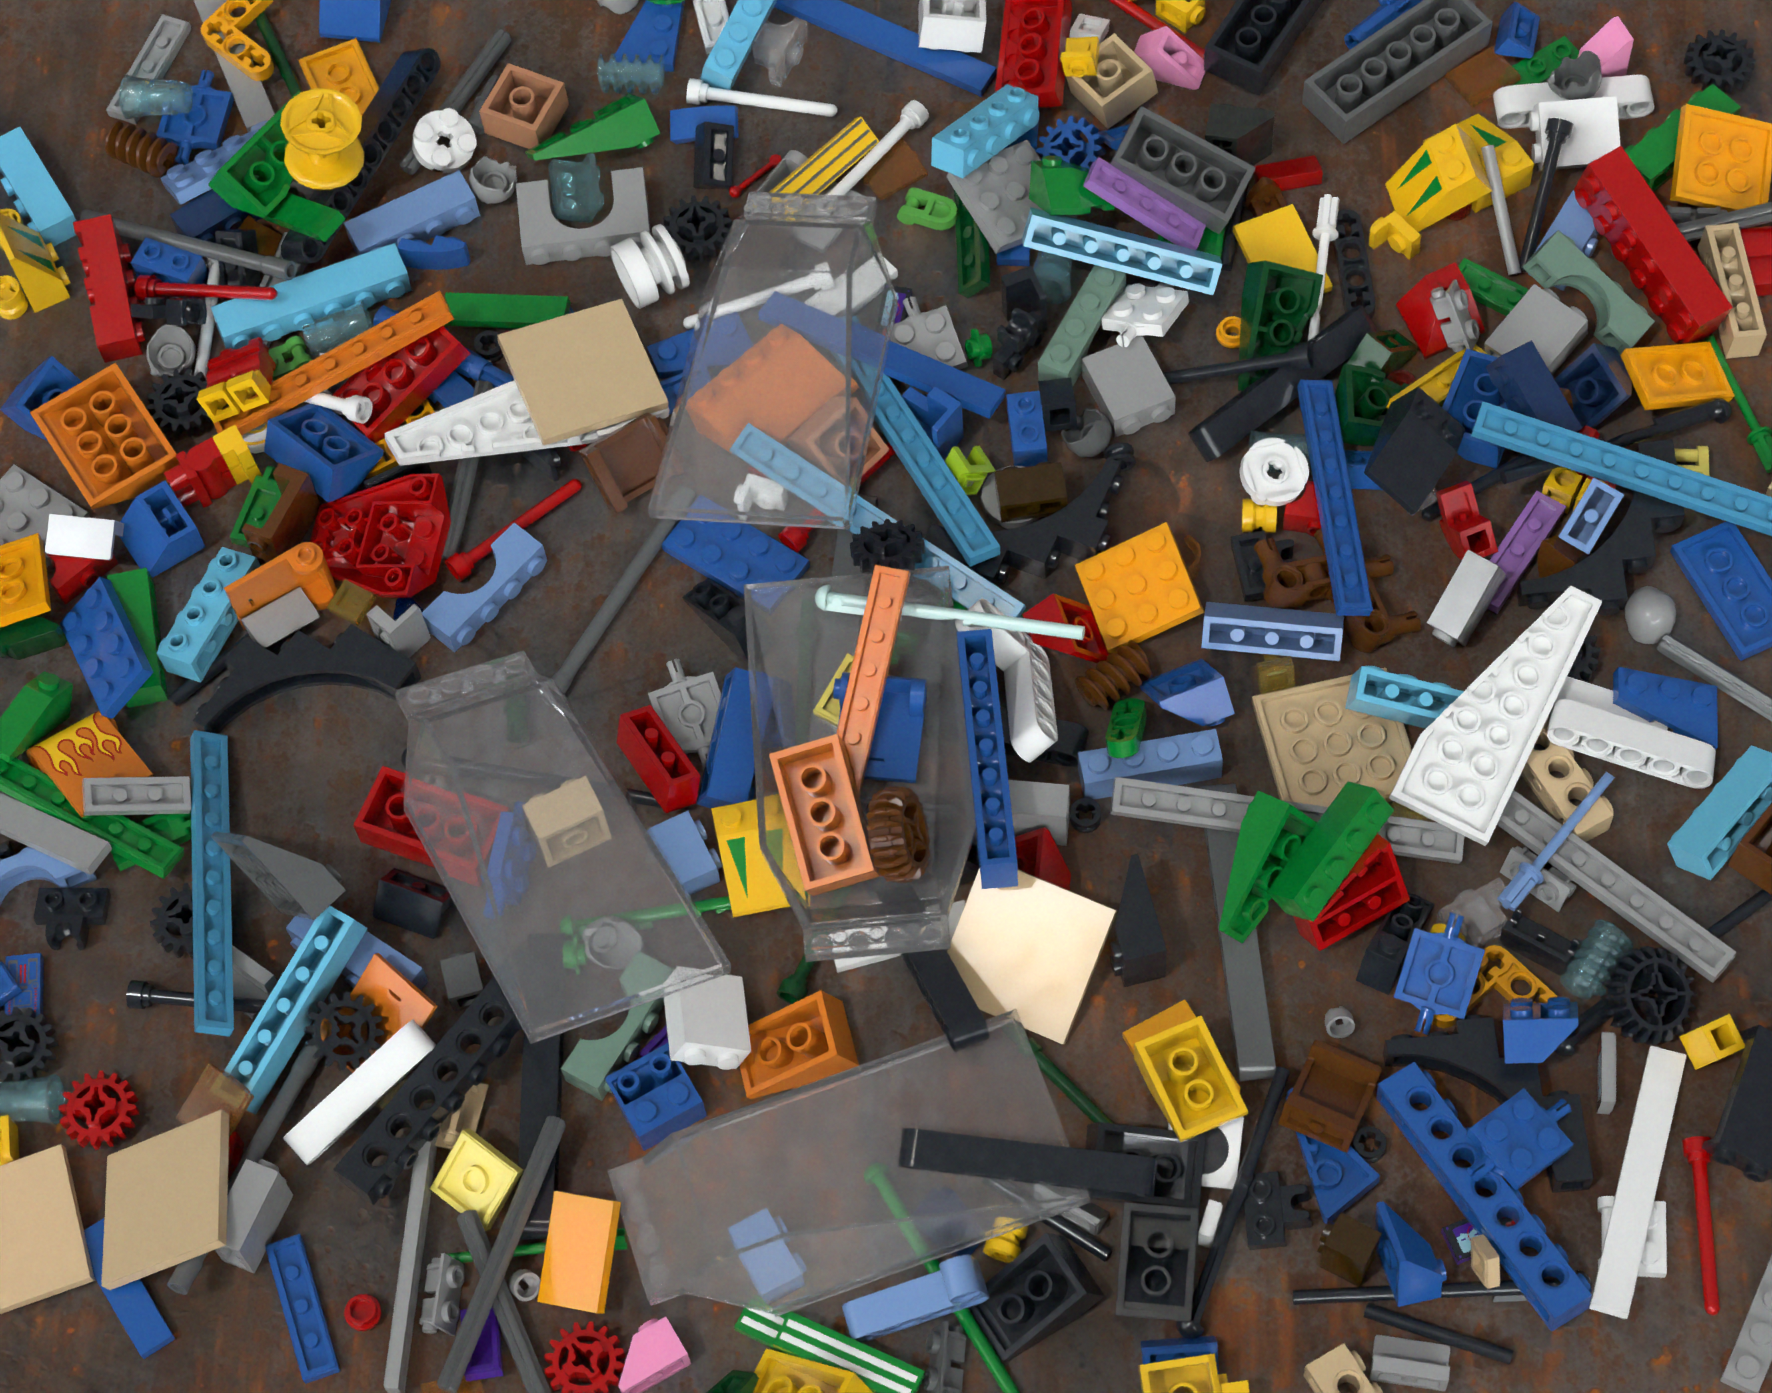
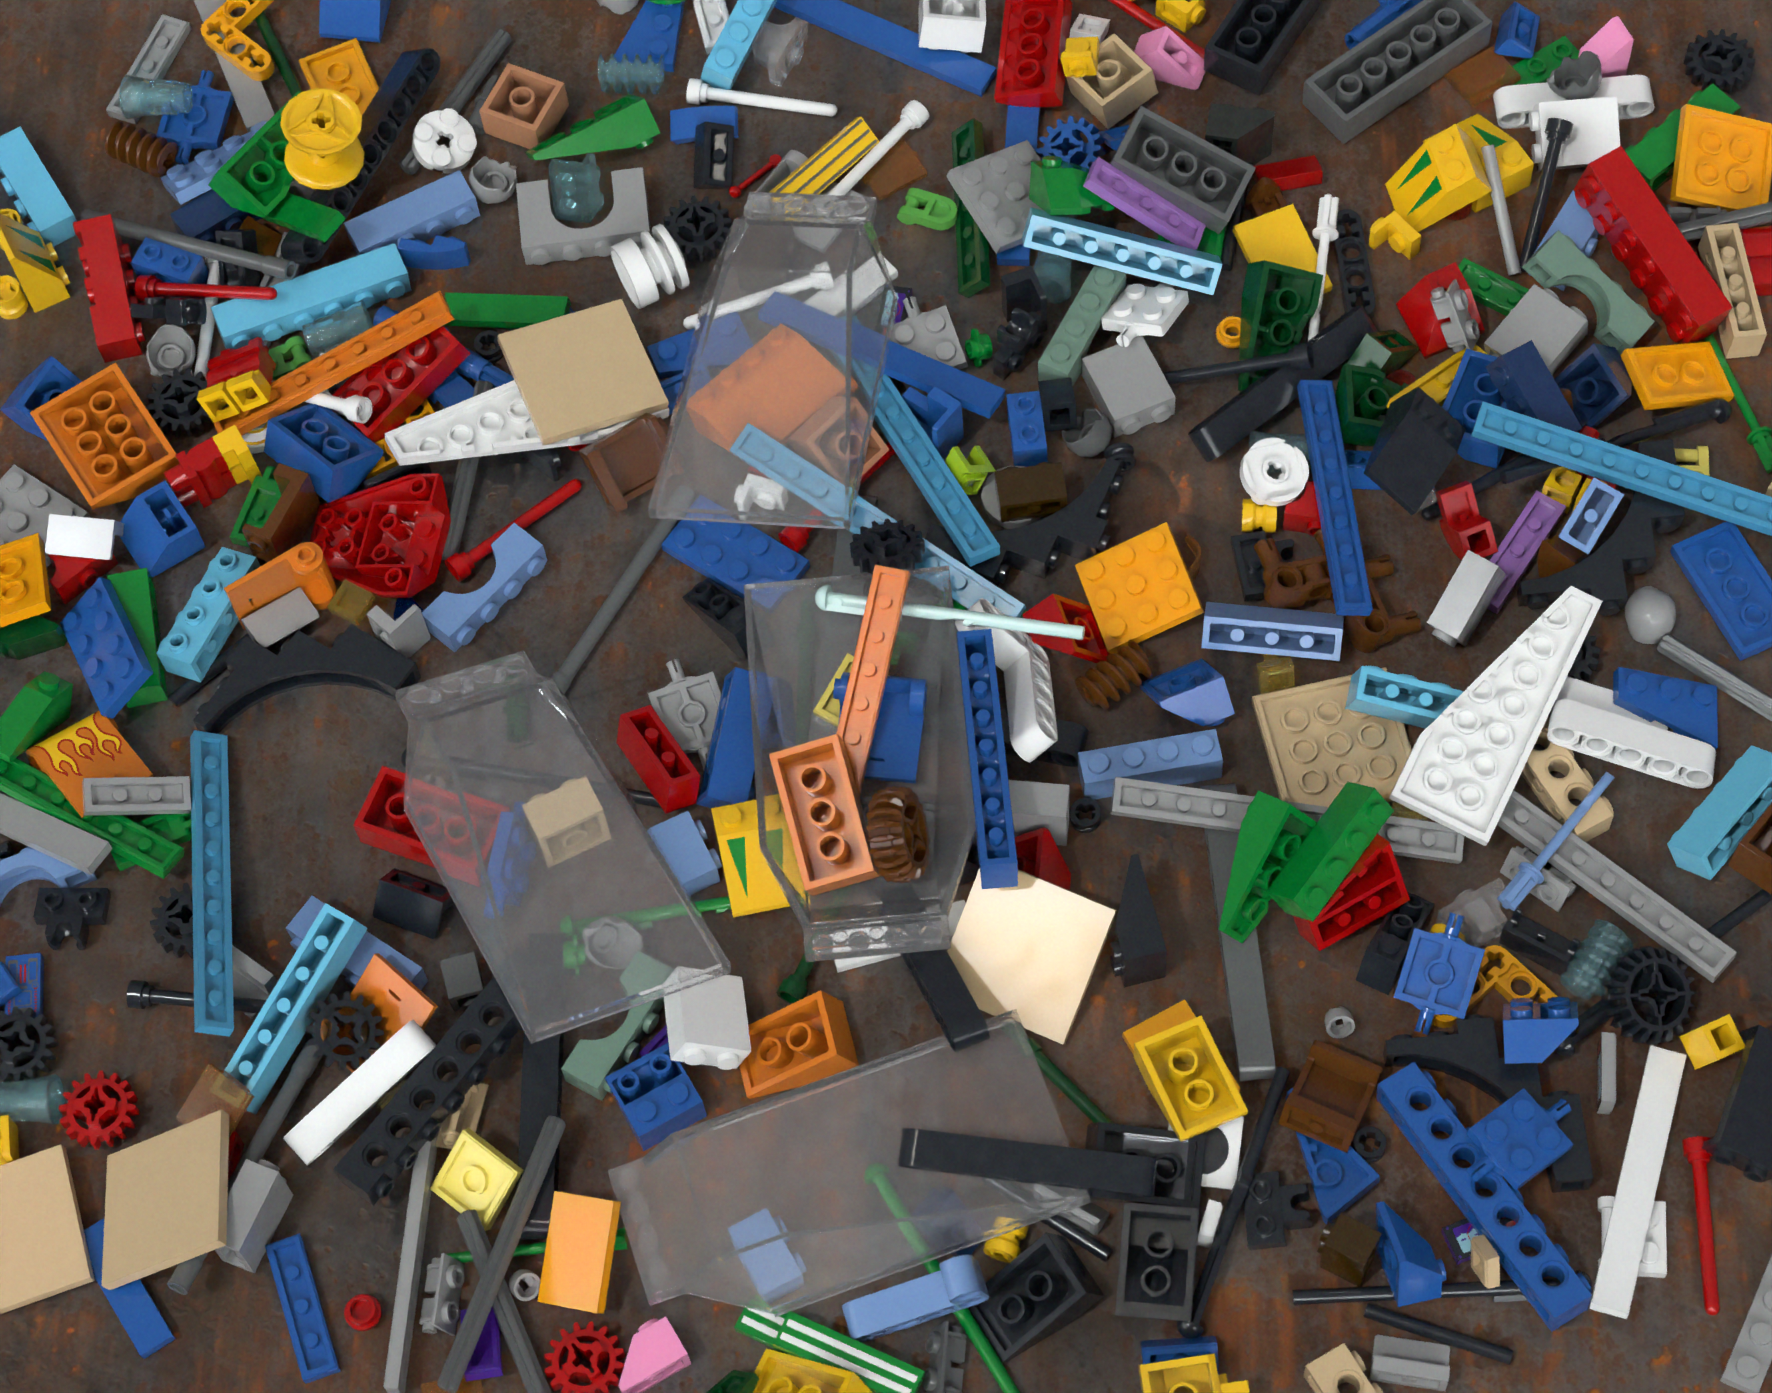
dark grey slope [211,831,346,920] -> none
medium azure brick [931,84,1040,178] -> none
green beam [1105,698,1147,758] -> none

